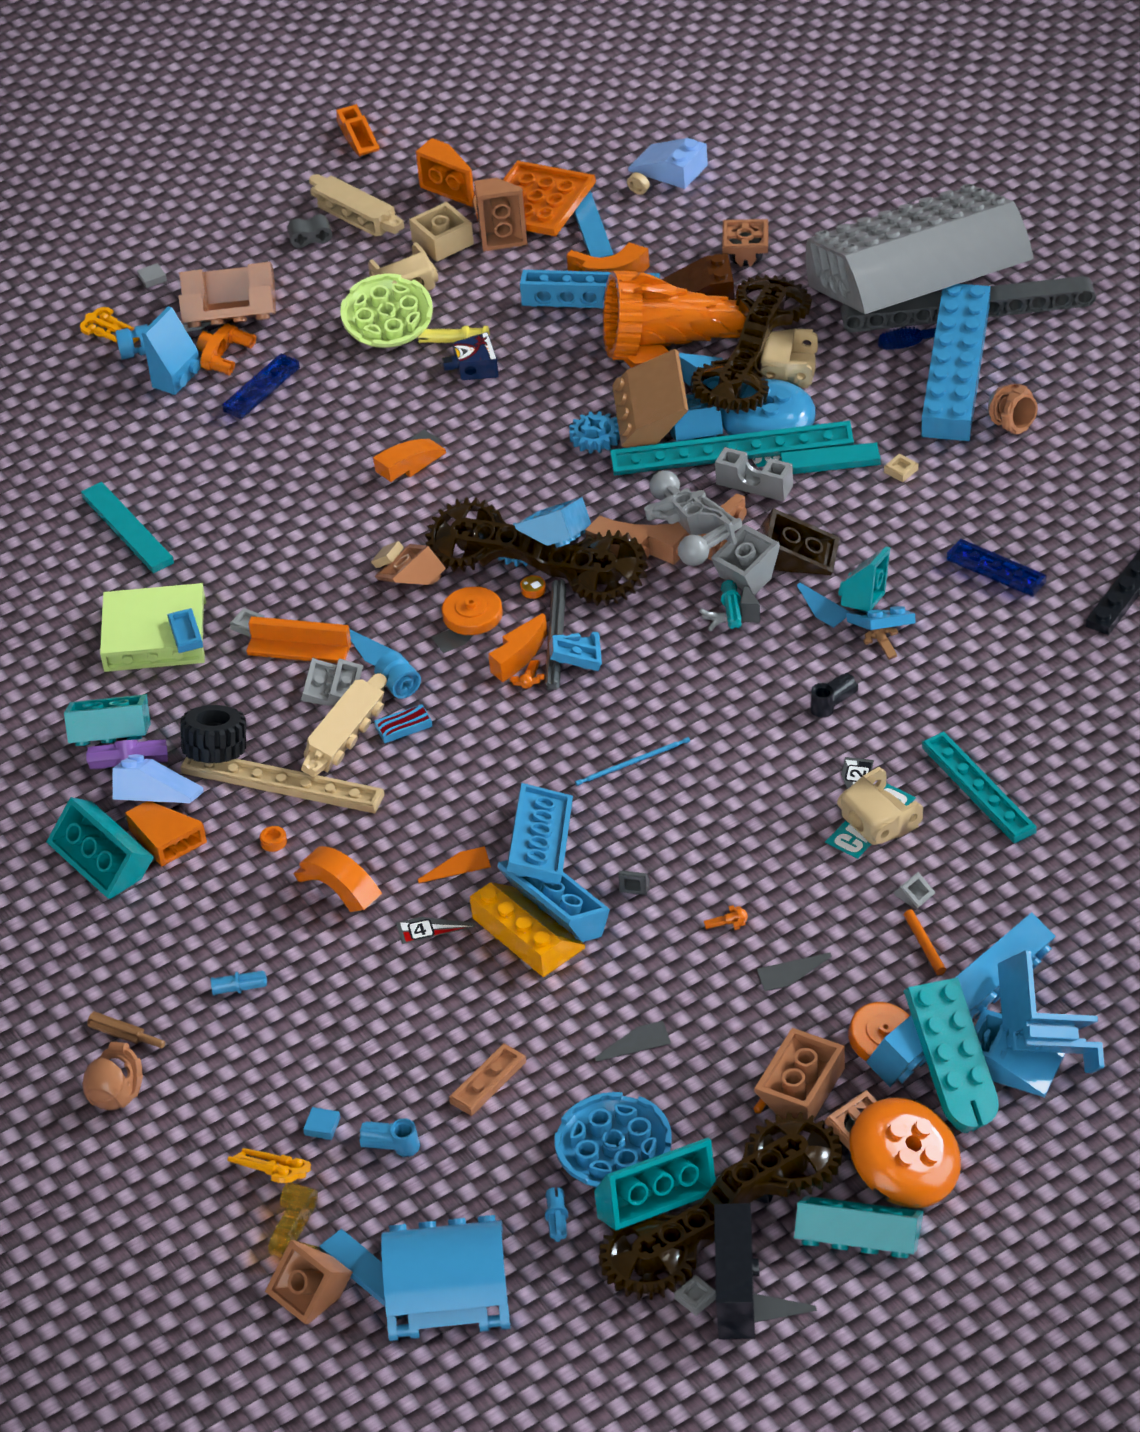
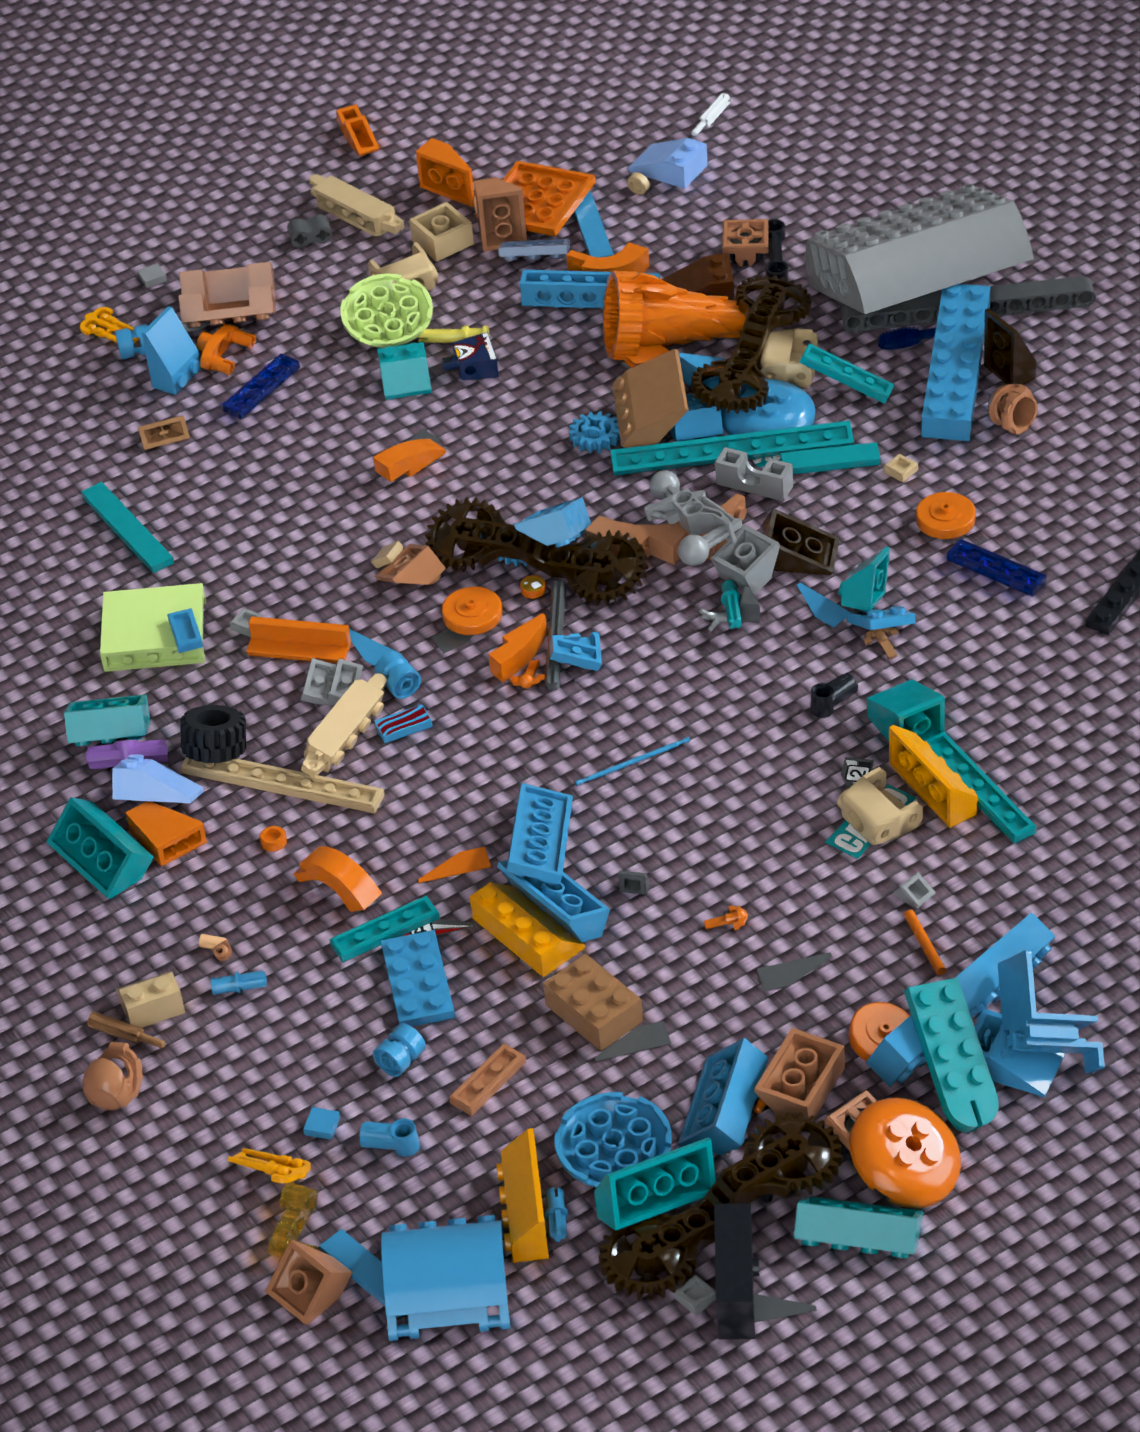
none -> tan slope [115,971,185,1028]
none -> medium nougat slope [138,415,190,450]
none -> arm [199,934,232,961]
none -> teal tile [329,895,440,963]
none -> dark azure wheel [372,1023,426,1077]
none -> teal slope [377,342,432,400]
none -> dark azure plate [381,930,455,1027]
none -> light orange slope [496,1128,549,1263]
none -> sand blue plate [499,239,570,260]
none -> medium nougat brick [543,953,643,1051]
none -> dark azure slope [677,1038,769,1155]
none -> white axle [691,93,731,136]
none -> black piece [765,219,789,281]
none -> teal tile [799,344,894,404]
none -> teal slope [867,679,945,742]
none -> light orange slope [889,725,978,828]
none -> orange wheel [916,492,976,539]
none -> dark brown slope [984,308,1037,385]

